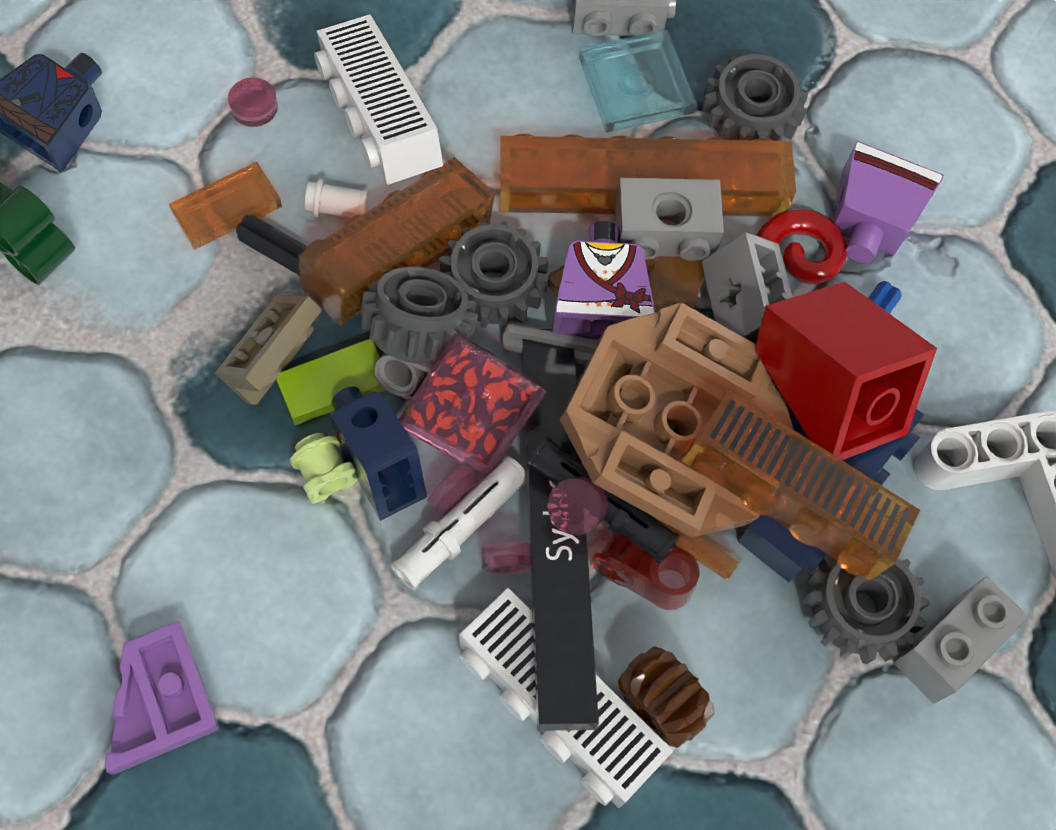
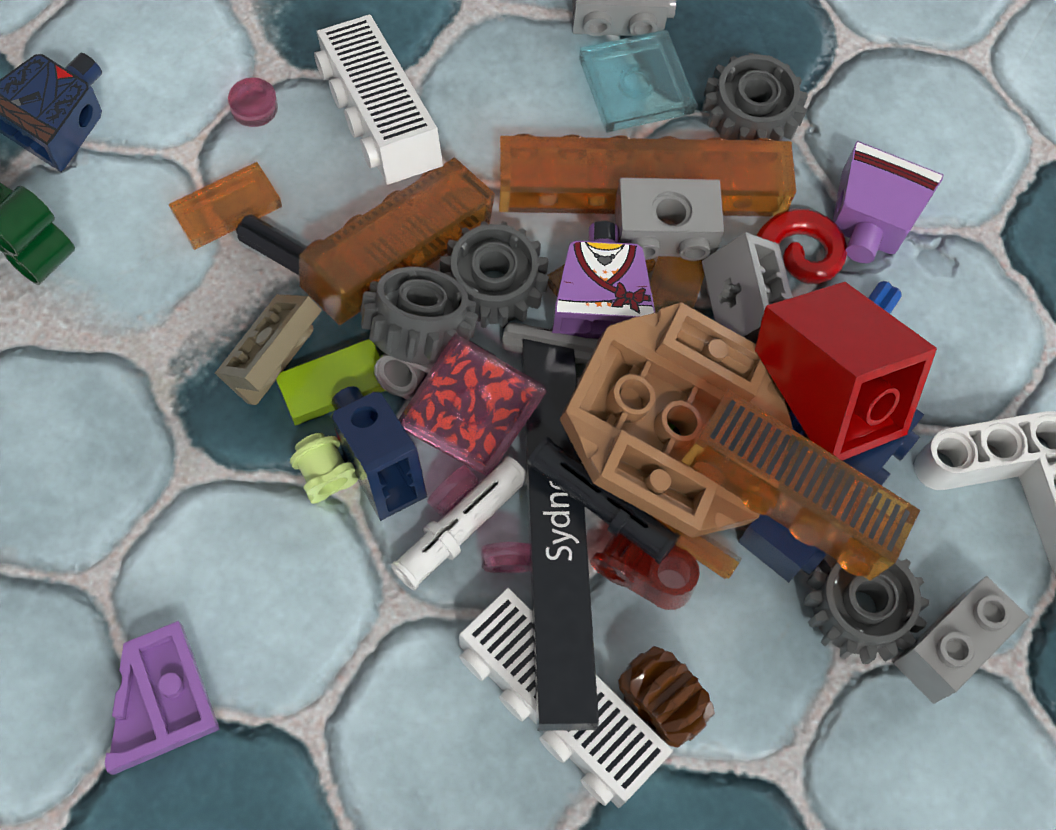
white pin [304,178,368,222] -> none
clear pink tile [548,477,607,535] -> none

